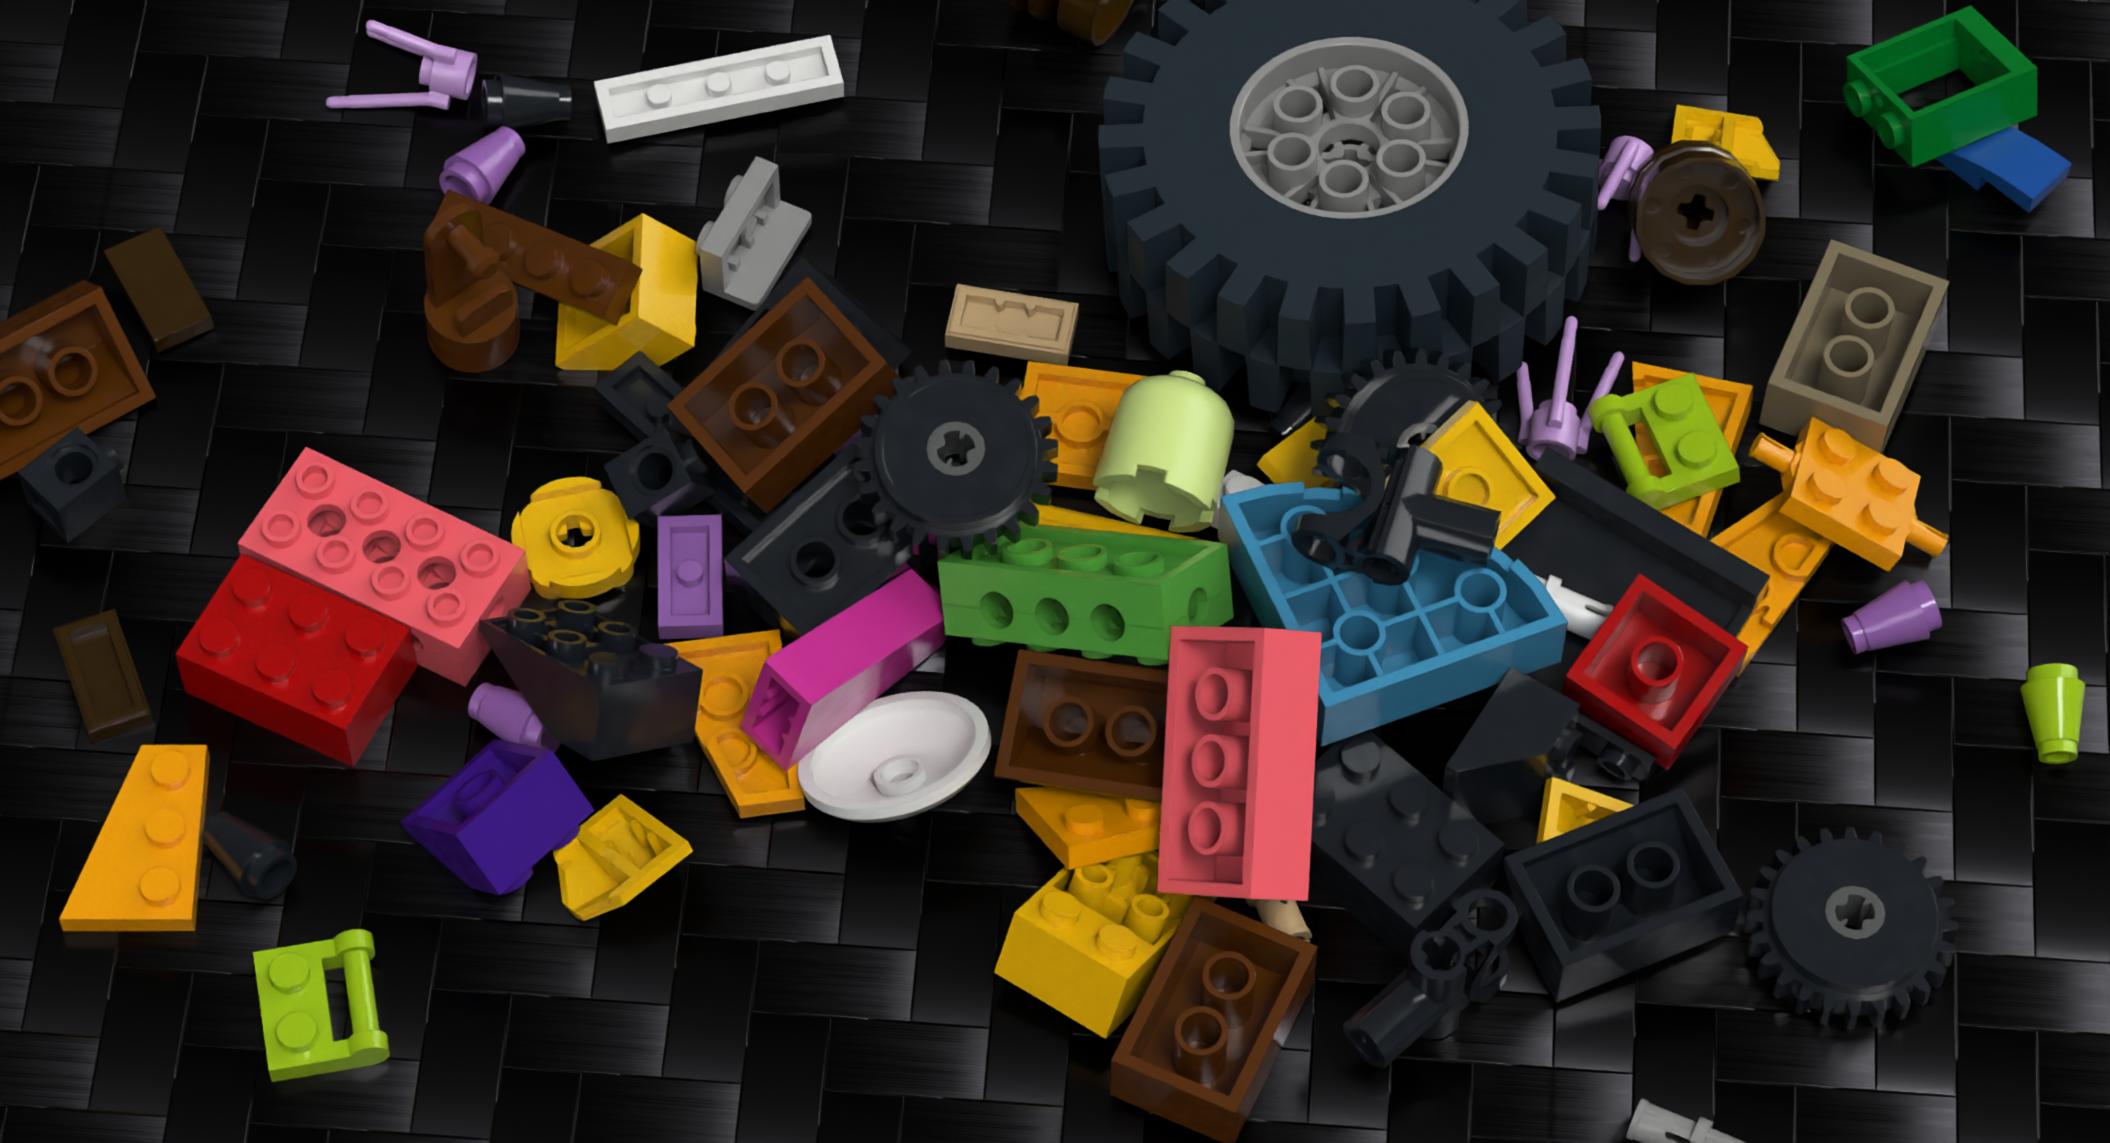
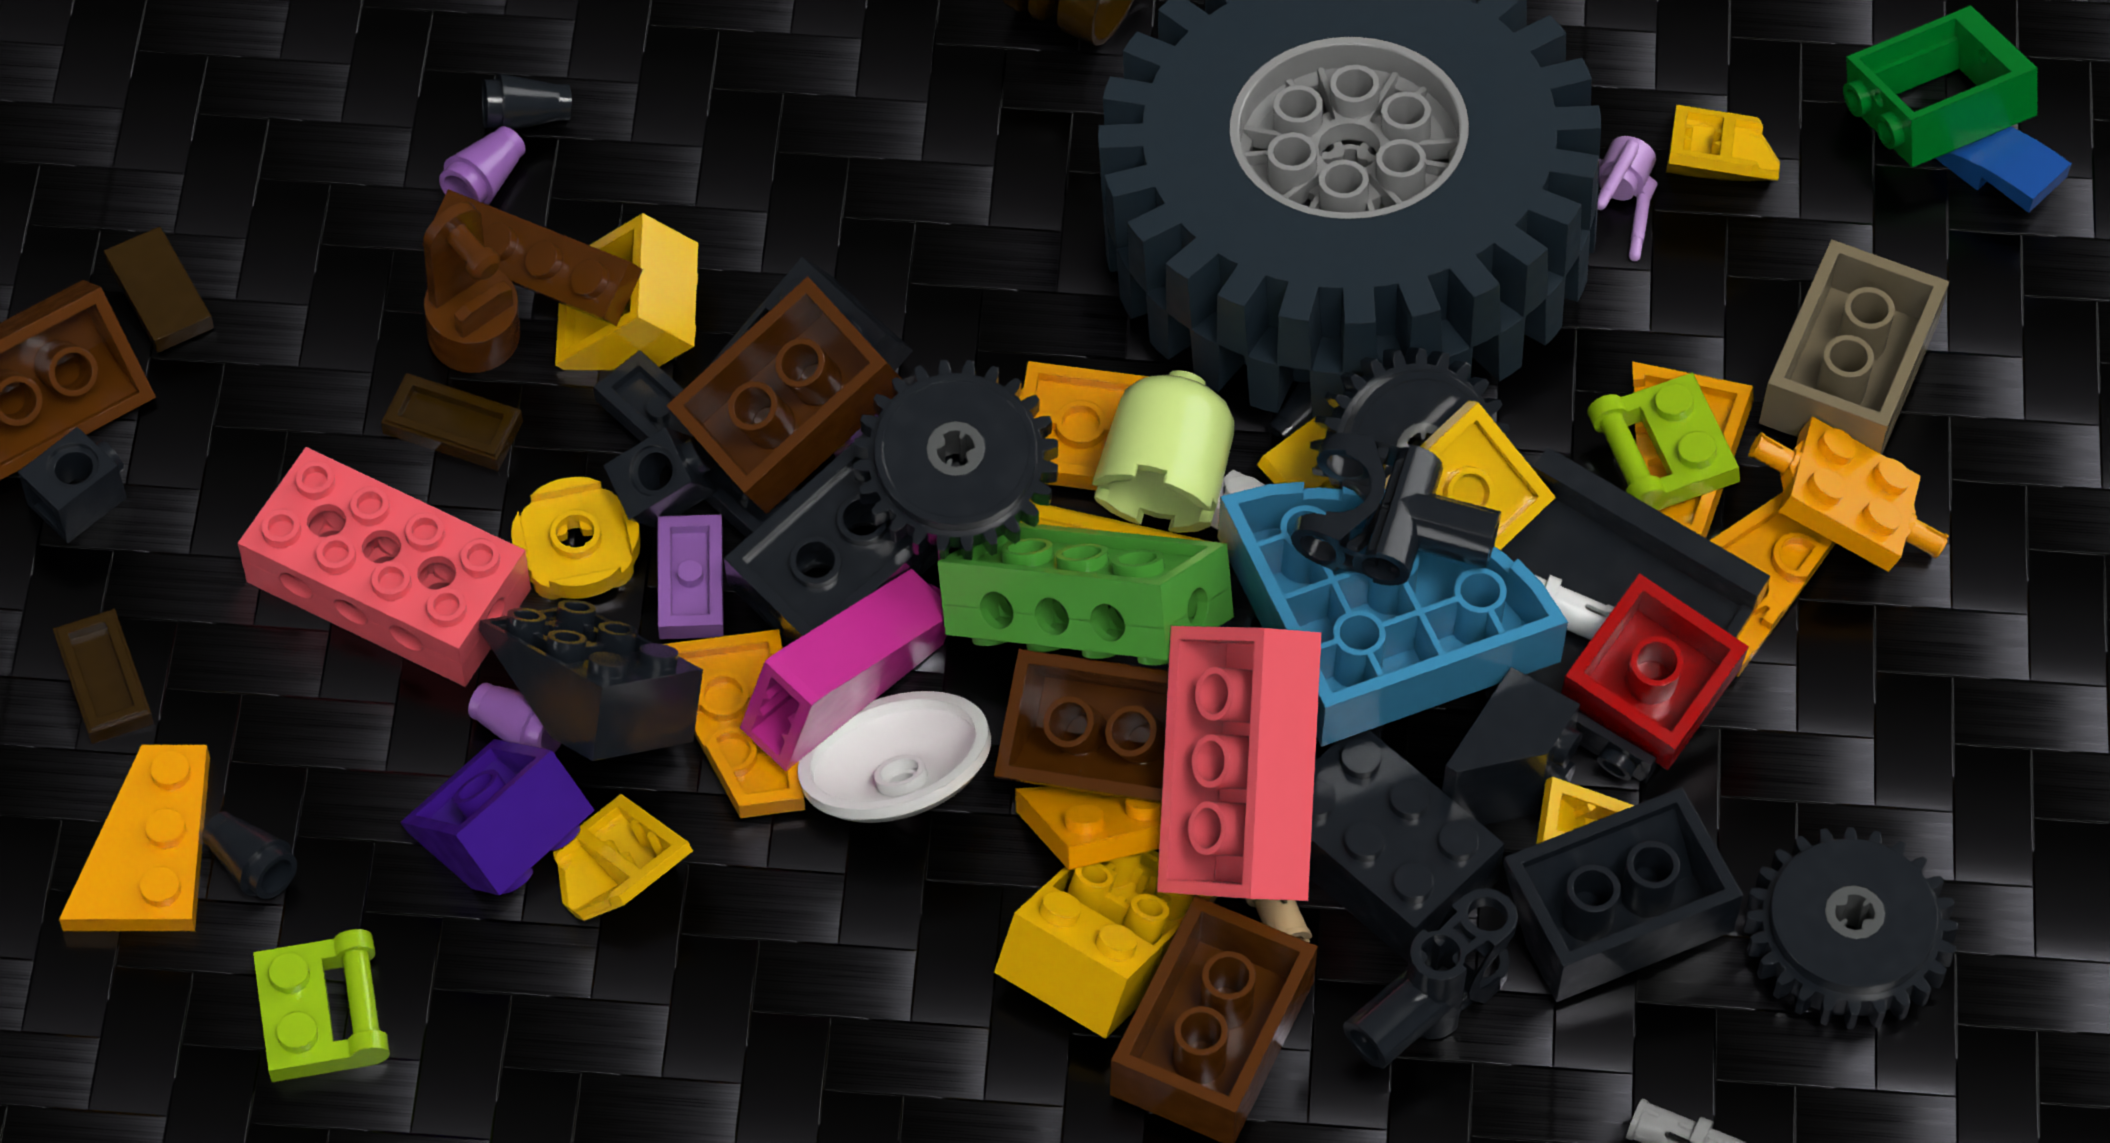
red brick [175,554,417,767] -> none
lavender plant [326,20,477,110] -> none
white plate [594,35,844,144] -> none
light grey bracket [695,156,812,311] -> none
tan plate [945,284,1079,366] -> none
lavender plant [1516,316,1624,461] -> none
dark brown wheel [1627,140,1766,285] -> none
medium lavender cone [1841,580,1942,655] -> none
lime cone [2020,663,2085,764] -> none
none -> dark brown tile [381,373,523,471]

